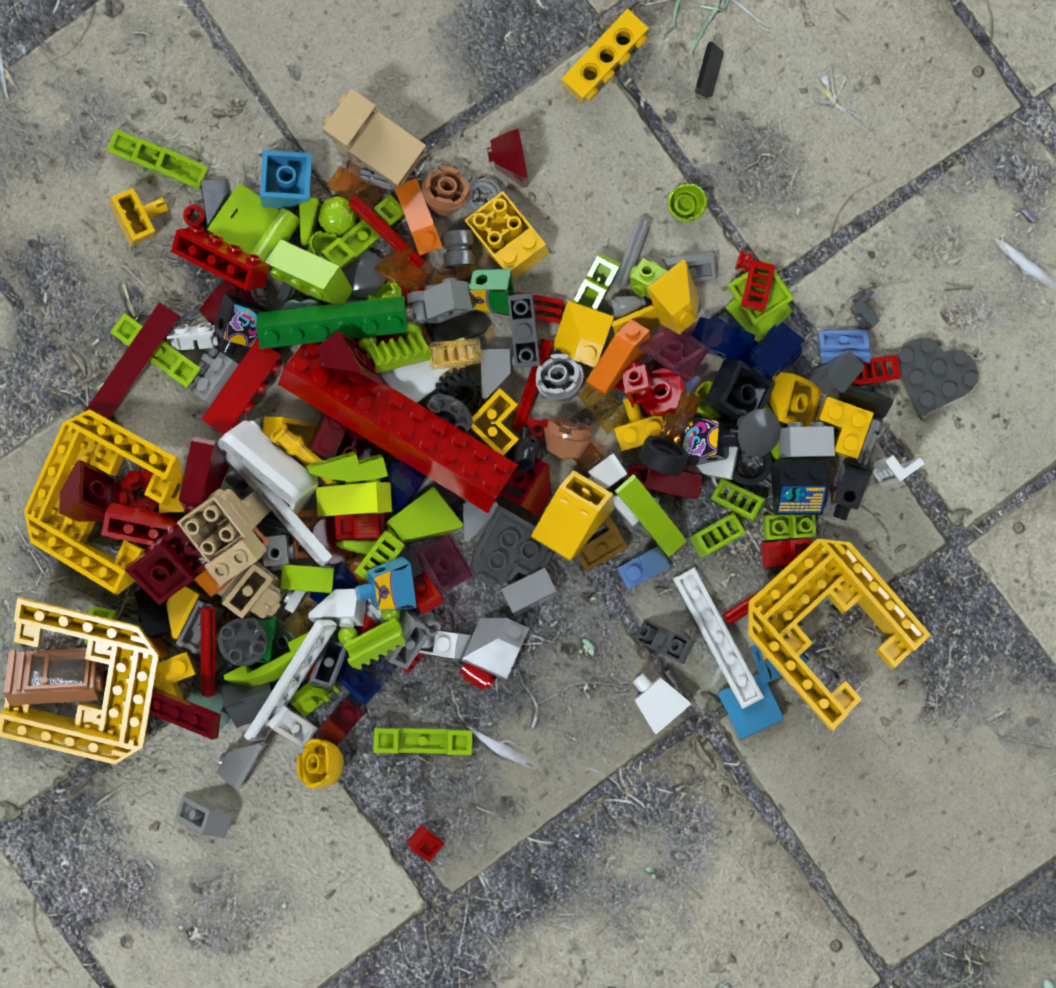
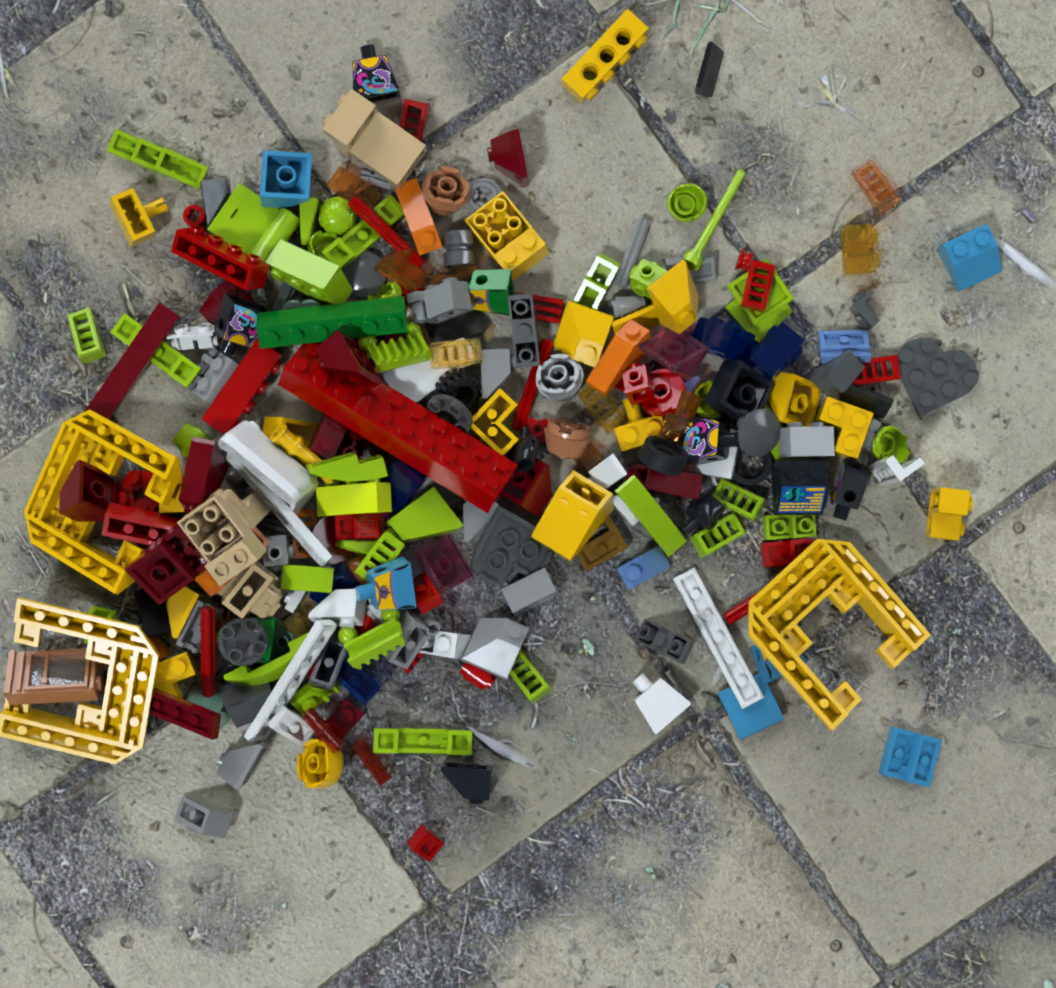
none -> lime slope [67,307,107,363]
none -> lime piece [171,422,210,458]
none -> clear red pin [301,708,345,753]
none -> clear red pin [351,738,392,786]
none -> torso [352,44,401,102]
none -> red slope [399,99,430,142]
none -> black slope [441,762,492,804]
none -> lime slope [509,649,552,704]
none -> black piece [681,494,725,535]
none -> lime piece [682,169,745,271]
none -> clear yellow brick [840,223,880,276]
none -> clear orange slope [852,160,900,216]
none -> lime hair [872,426,910,465]
none -> dark azure slope [878,726,942,787]
none -> yellow brick [925,487,973,541]
none -> dark azure slope [937,224,1002,292]

